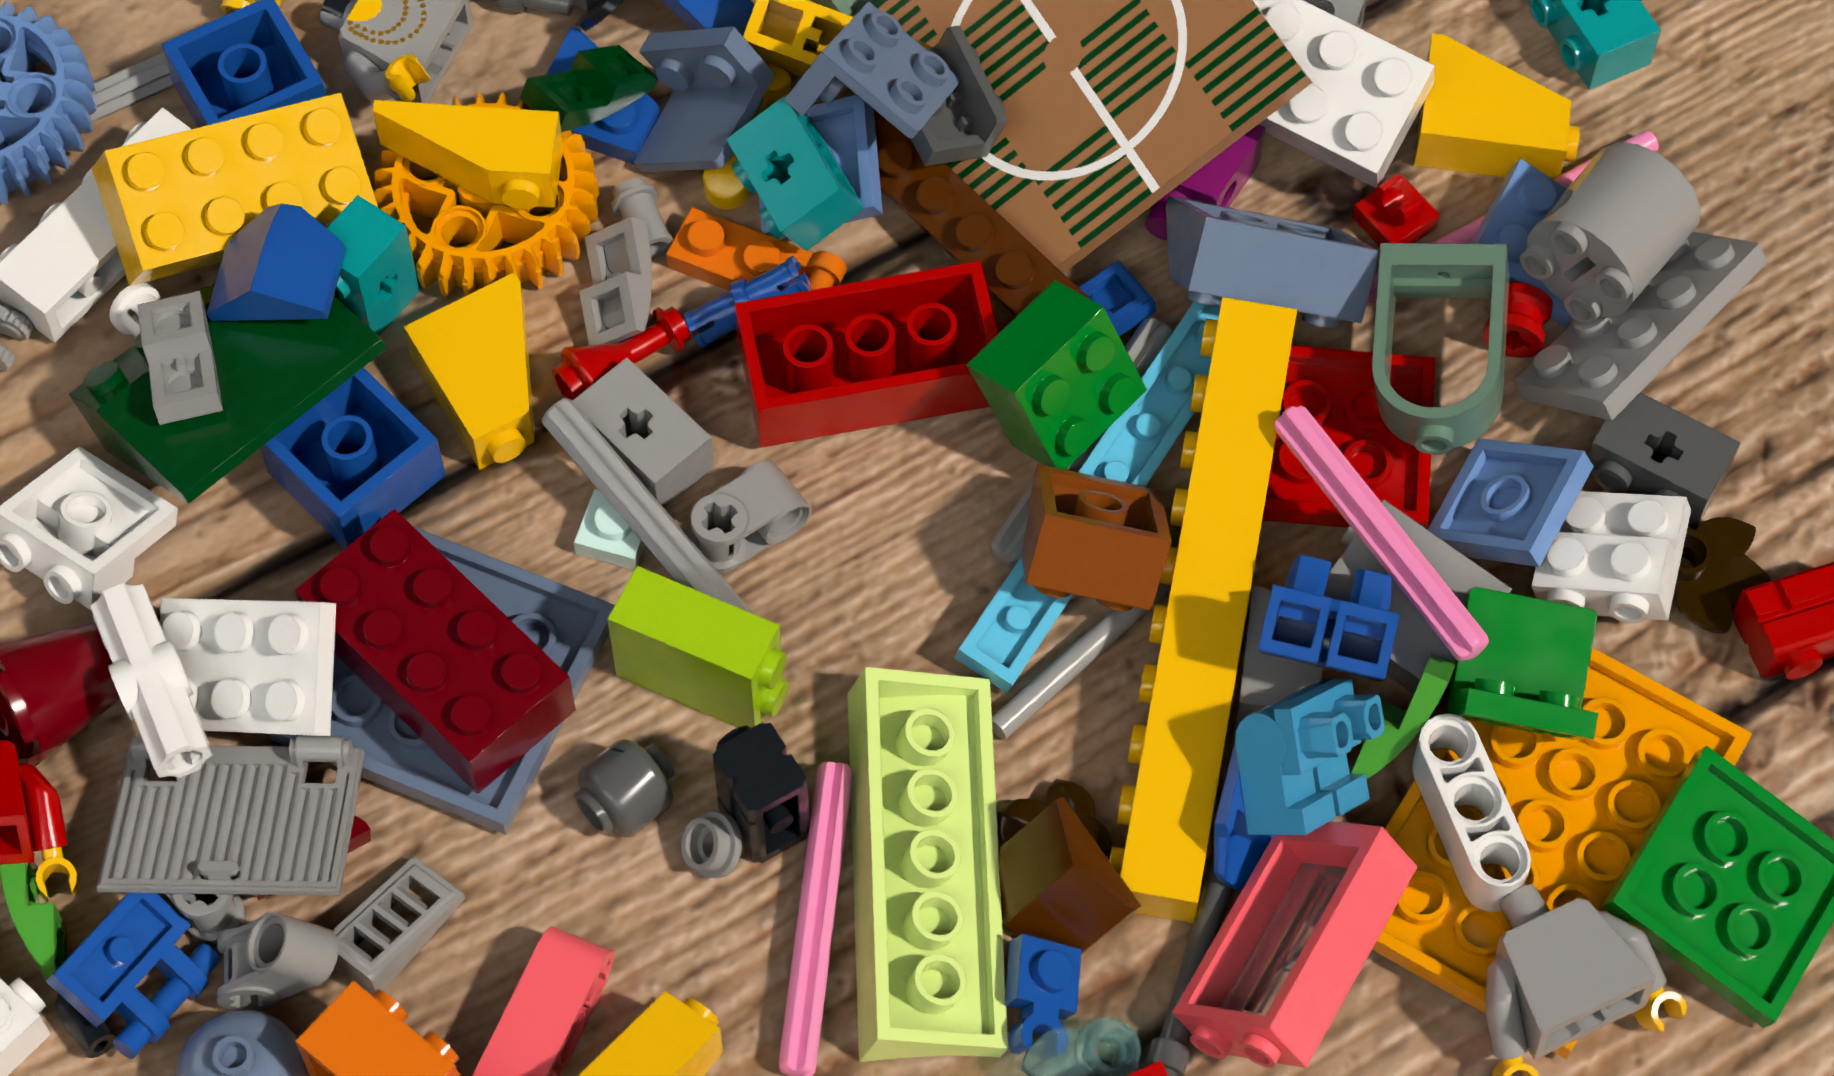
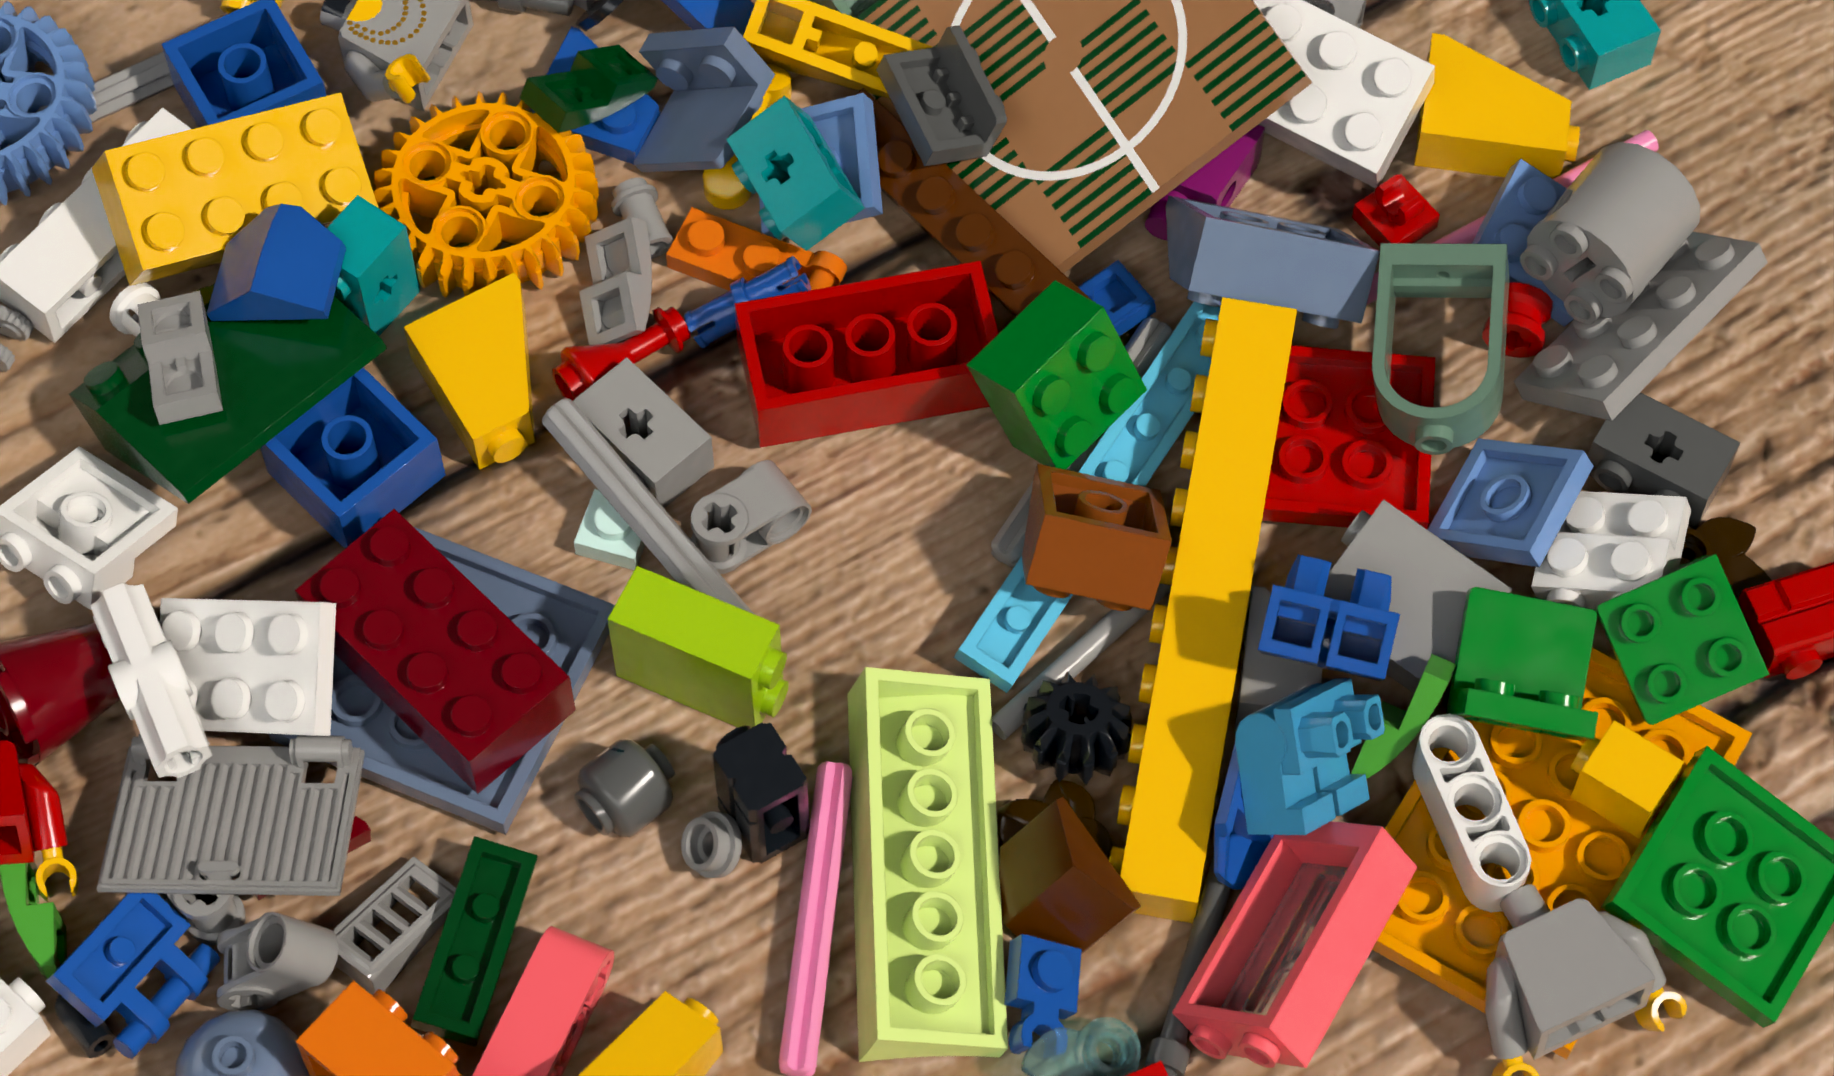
yellow slope [372,100,563,210] -> none
sand blue bracket [784,1,961,139] -> none
bright pink axle [1274,406,1489,662] -> none
none -> dark green plate [411,836,538,1047]
none -> black gear [1021,671,1132,785]
none -> yellow brick [1570,720,1684,839]
none -> green bracket [1596,554,1770,725]

